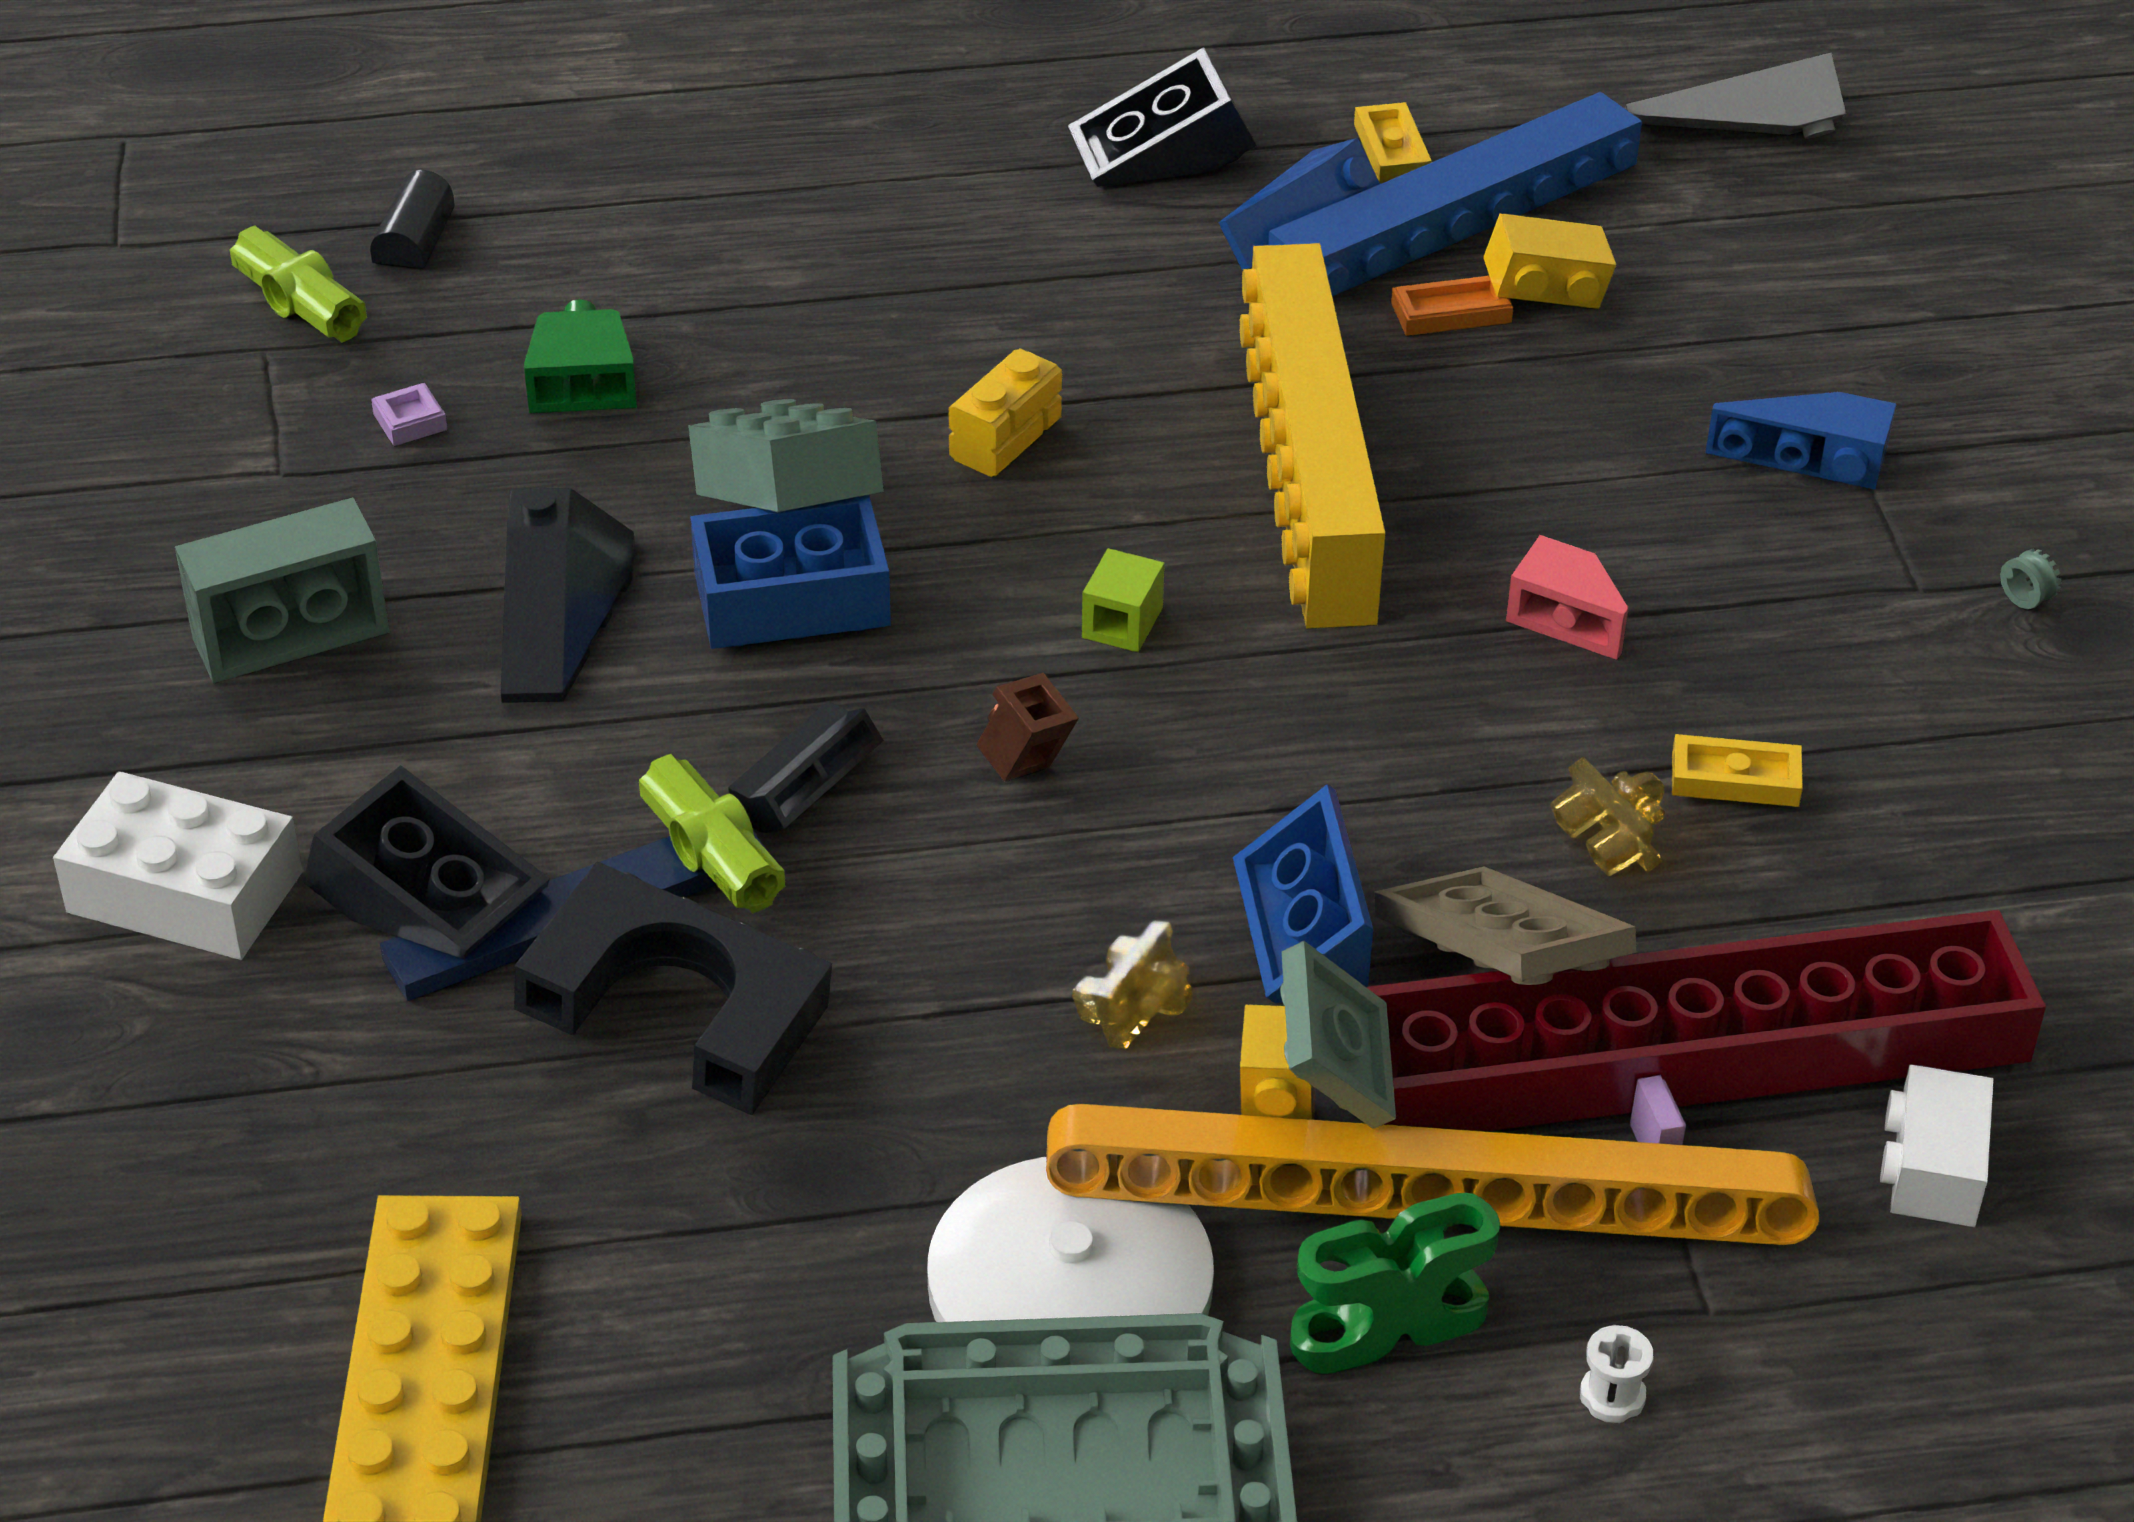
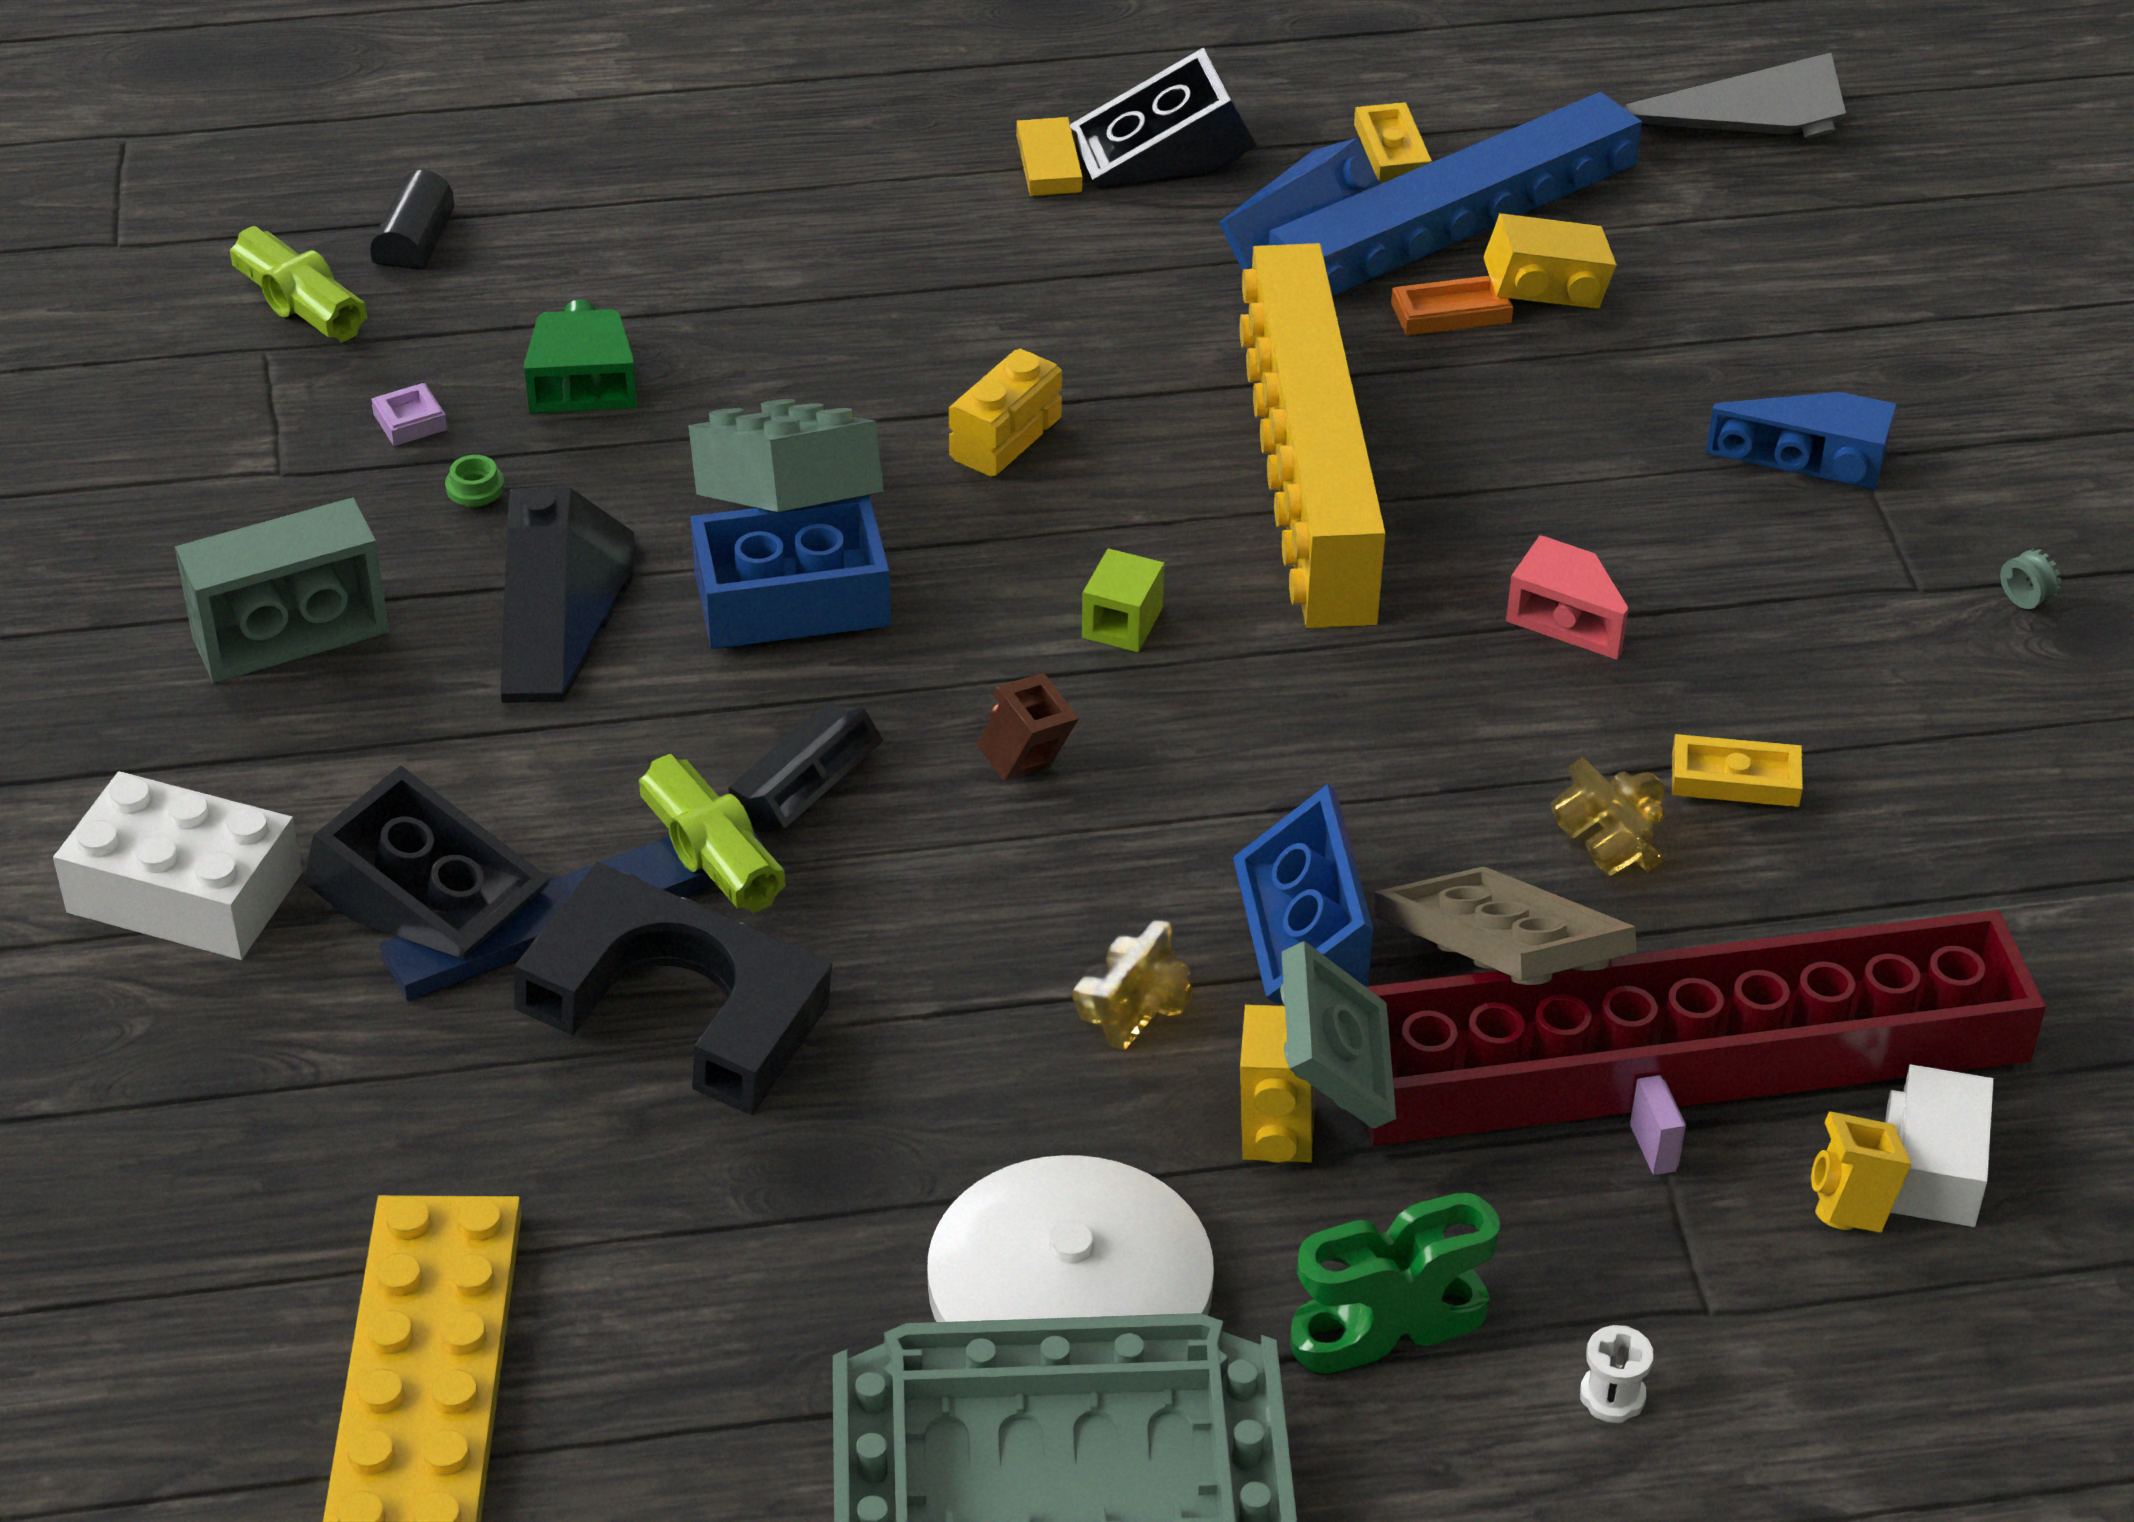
light orange beam [1046,1104,1819,1245] -> none
none -> bright green plate [445,455,505,508]
none -> yellow tile [1017,117,1082,196]
none -> yellow brick [1811,1111,1912,1233]

